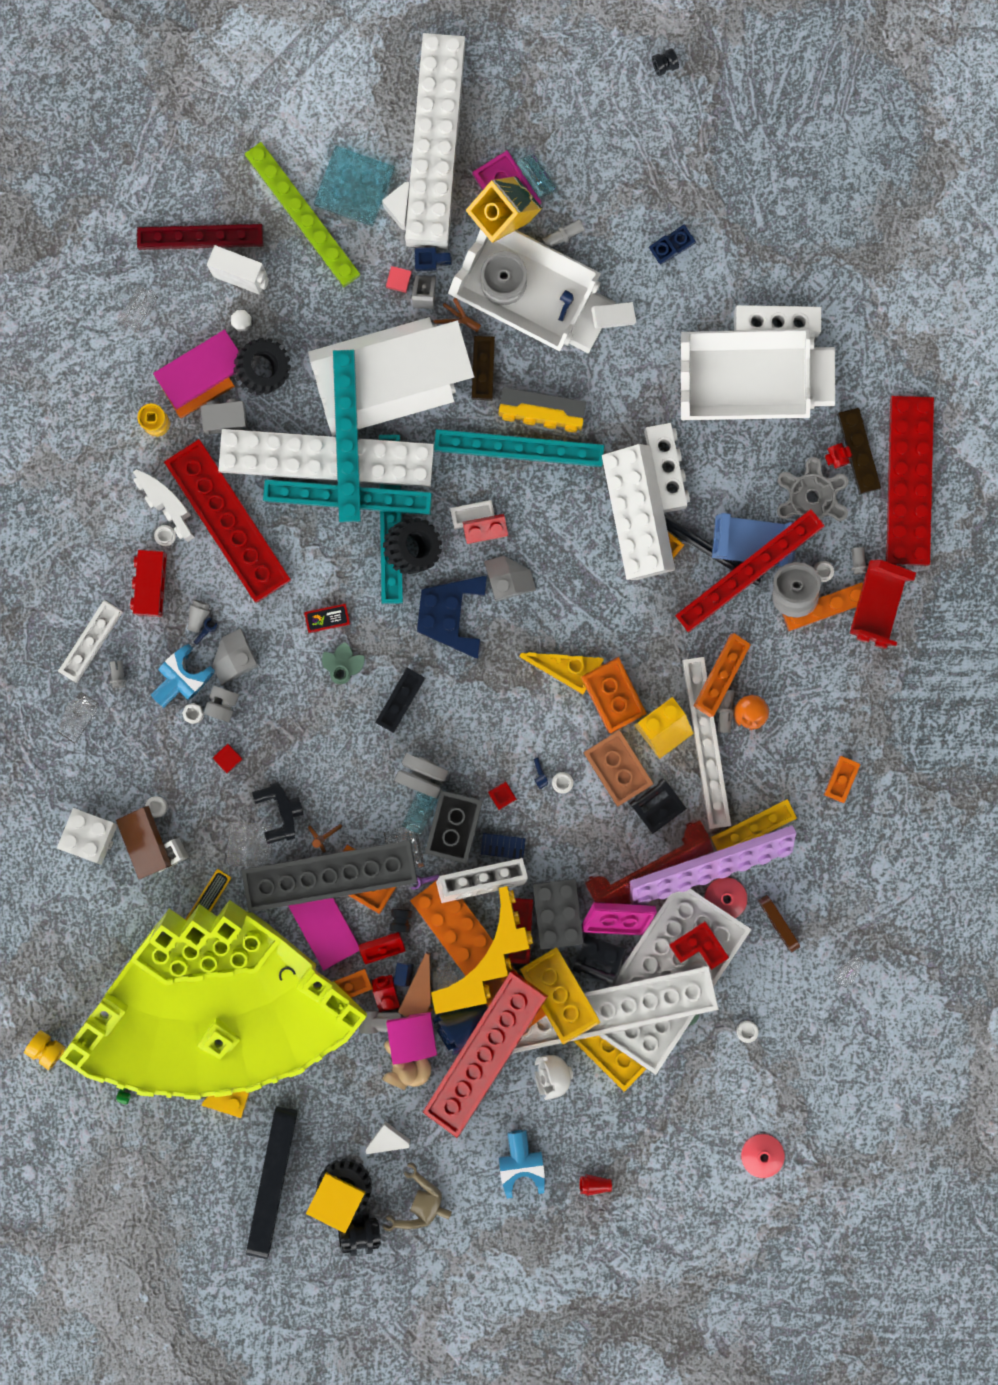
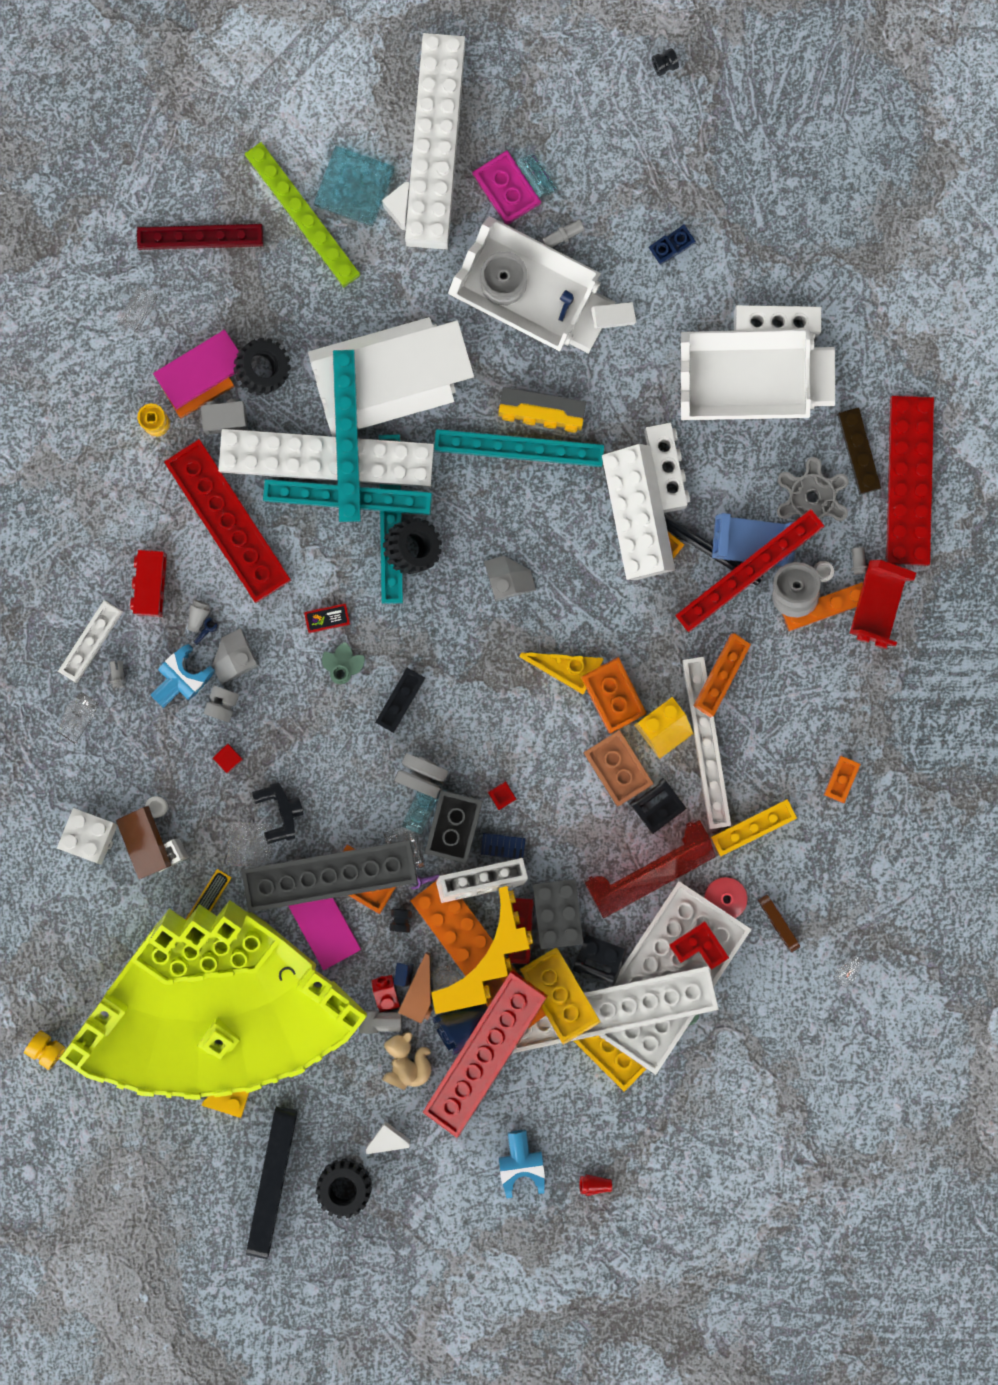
green hand [116,1088,131,1105] -> none
white slope [133,470,195,542] -> none
white plate [154,525,176,547] -> none
white tile [182,703,205,724] -> none
white brick [207,245,269,295] -> none
white tile [231,310,252,331] -> none
yellow tile [306,1172,365,1233] -> none
dark orange plant [308,824,342,853] -> none
orange plate [332,968,372,998] -> none
black piece [338,1214,381,1257] -> none
red plate [358,932,406,965] -> none
dark tan piece [383,1162,452,1231] -> none
coral tile [386,266,412,293] -> none
dark pink slope [386,1012,437,1065] -> none
light grey slope [412,275,436,309] -> none
dark blue plate [415,247,452,271] -> none
dark blue wing [417,576,487,659] -> none
dark orange plant [434,298,481,332] -> none
white tile [450,500,495,530] -> none
plate [462,514,508,544] -> none
yellow slope [466,176,542,243] -> none
dark brown plate [471,336,495,401] -> none
dark blue hand [534,758,548,789] -> none
white cylinder [535,1055,573,1100] -> none
white plate [552,772,573,794] -> none
dark pink tile [581,903,657,935] -> none
lavender plate [630,825,796,905] -> none
light grey pin [717,690,735,733] -> none
orange helmet [733,694,770,731] -> none
white tile [736,1020,759,1043] -> none
coral dish [741,1134,785,1178] -> none
red gear [825,443,852,469] -> none

